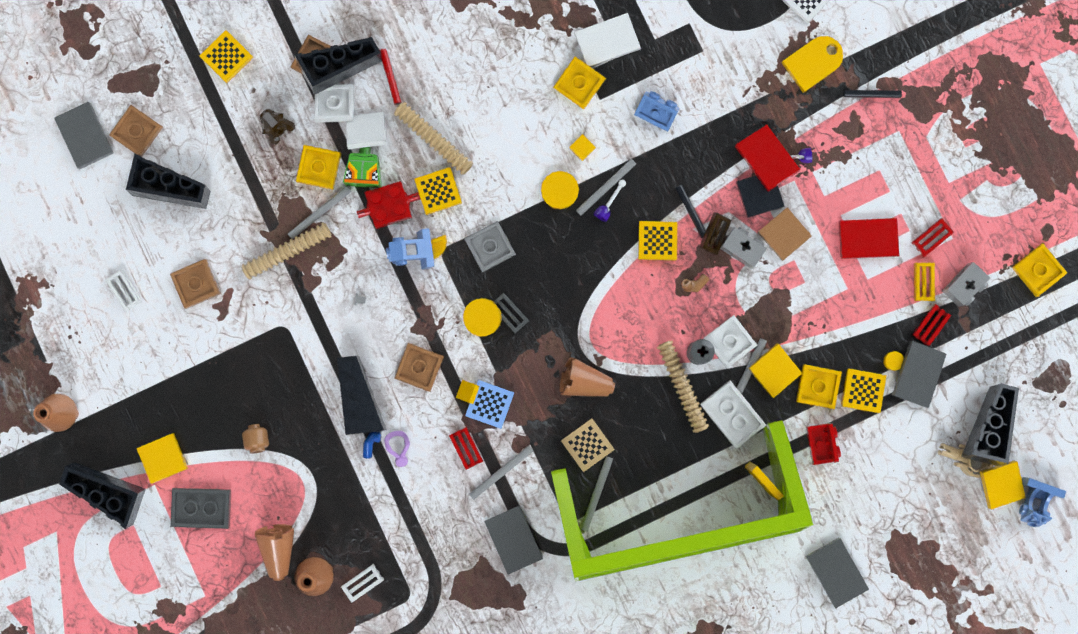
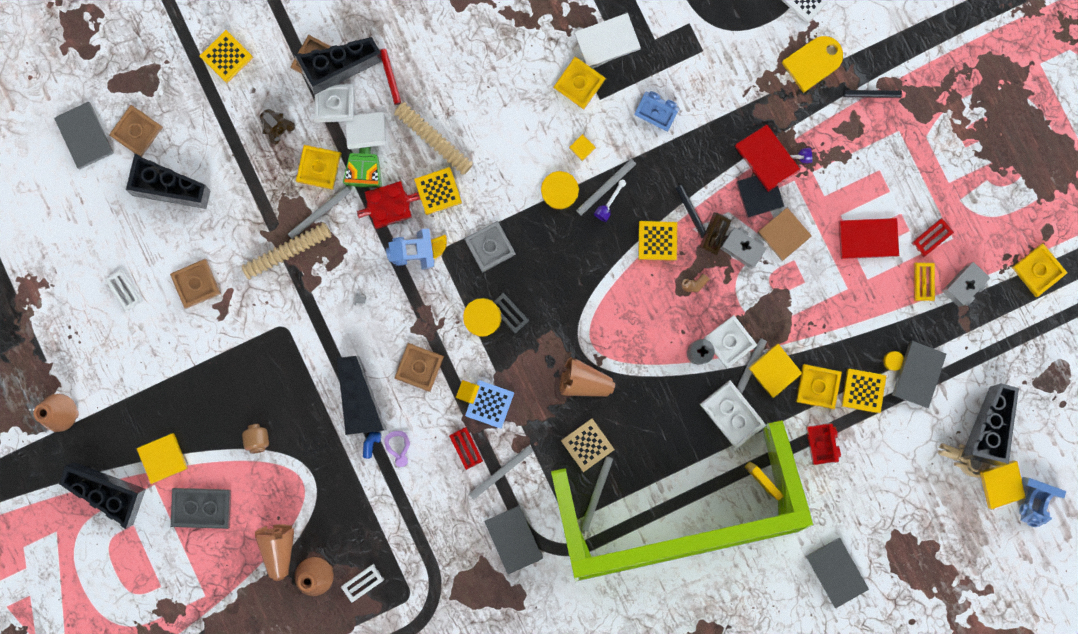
tan piece [657,341,709,433] -> none
red tile [912,304,951,346] -> none

